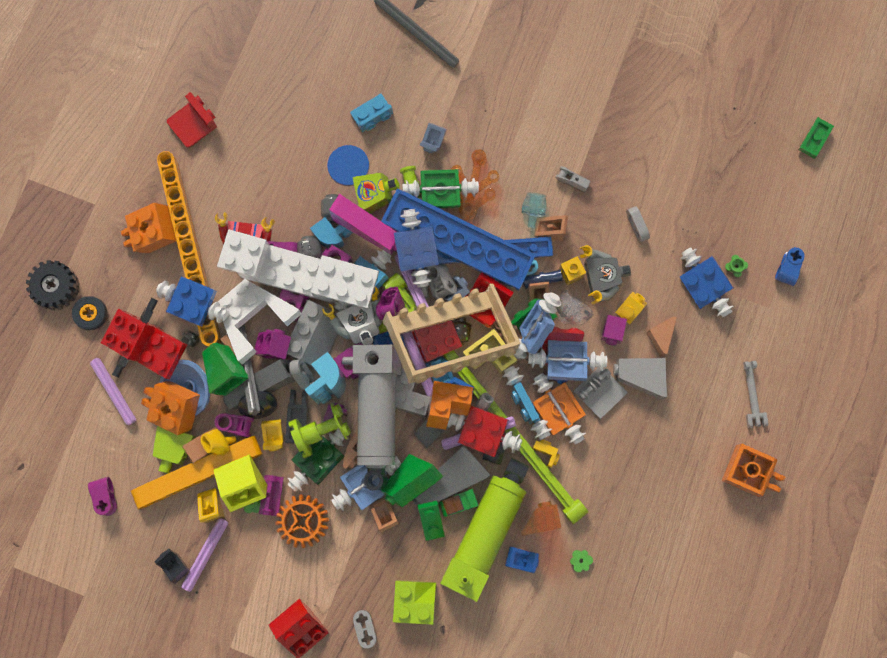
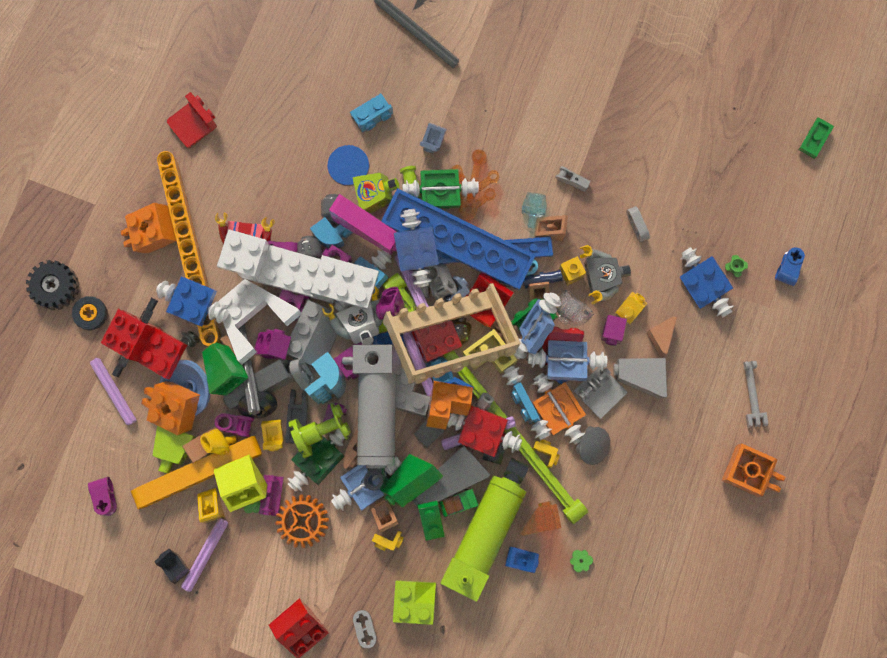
none -> yellow bracket [372,531,404,551]
none -> dark grey dish [576,426,610,465]

